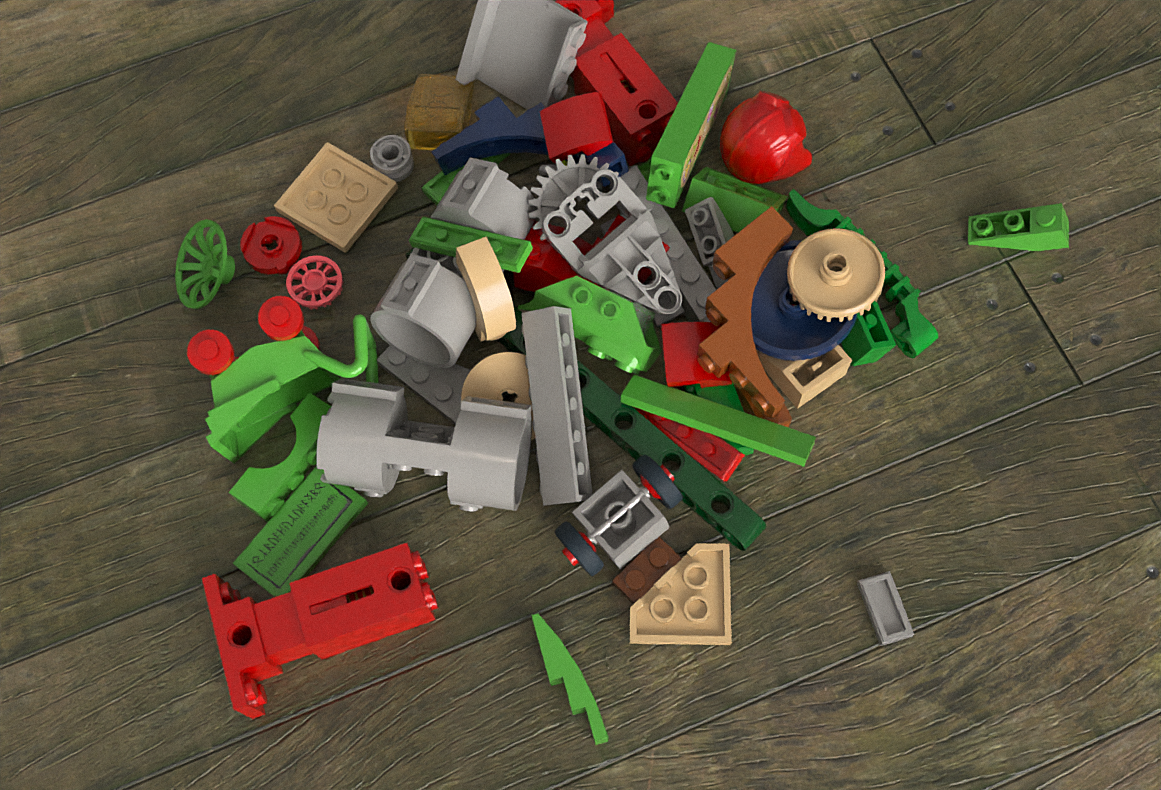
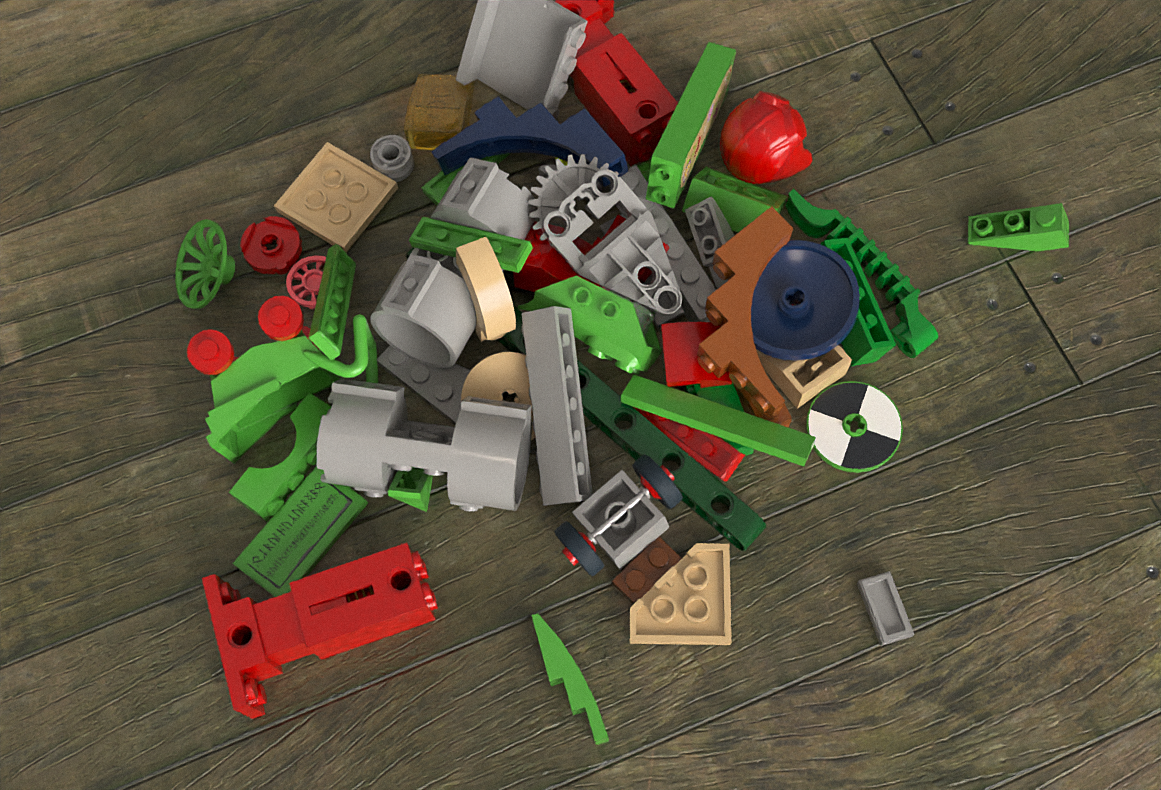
red slope [540,92,613,164] -> none
tan wheel [787,228,885,322] -> none
none -> bright green tile [309,244,356,361]
none -> bright green slope [388,467,433,512]
none -> piece [806,381,903,473]

